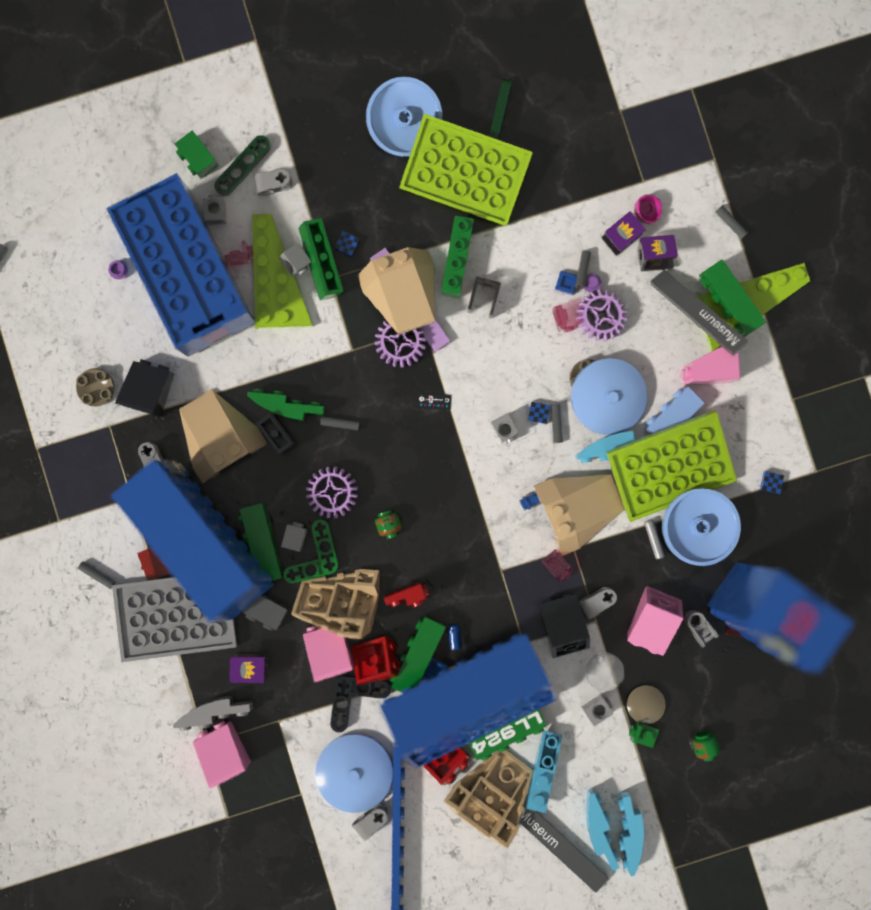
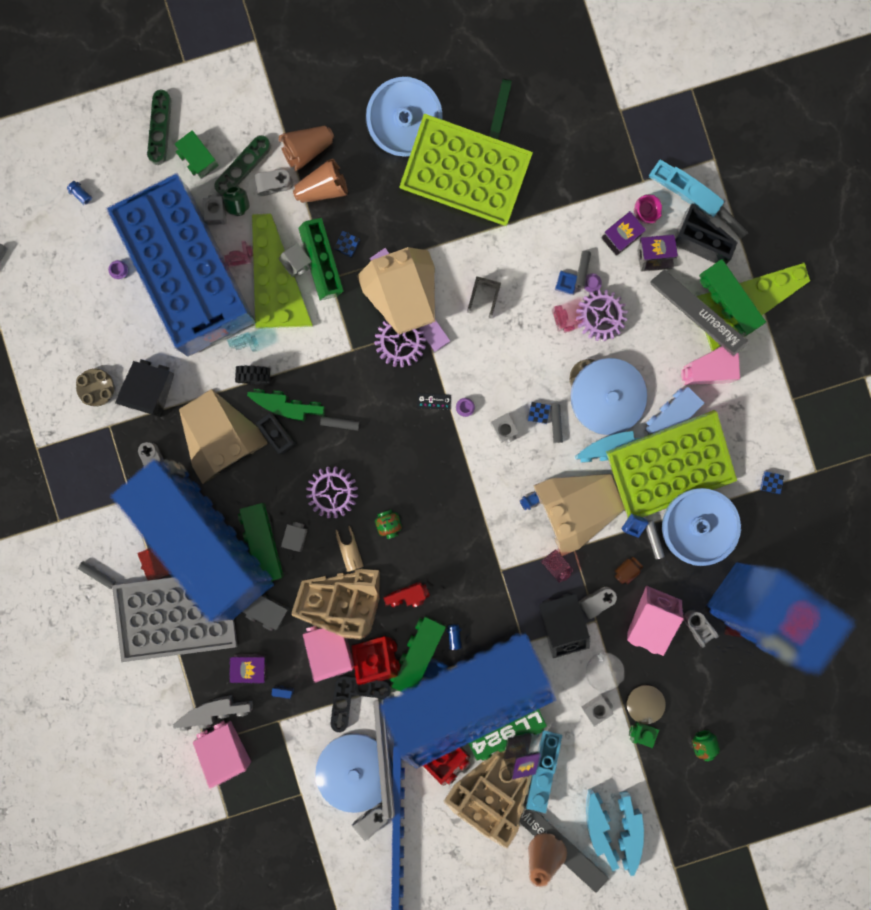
green beam [284,519,339,583] -> none
green brick [441,216,474,298] -> none
none -> blue pin [67,181,92,205]
none -> dark green beam [147,89,172,165]
none -> dark green head [222,186,250,216]
none -> clear light blue bracket [227,332,259,353]
none -> black tyre [235,365,271,385]
none -> blue tile [272,685,294,699]
none -> nougat cone [279,126,334,171]
none -> nougat cone [293,159,348,203]
none -> tan piece [336,526,364,572]
none -> light grey axle [373,700,395,819]
none -> medium lavender plate [456,398,475,417]
none -> clear smoke piece [503,733,540,779]
none -> nougat cone [528,833,567,887]
none -> reddish brown brick [615,556,643,585]
none -> blue tile [621,513,649,538]
none -> medium azure slope [649,160,725,218]
none -> black wedge [675,203,738,264]

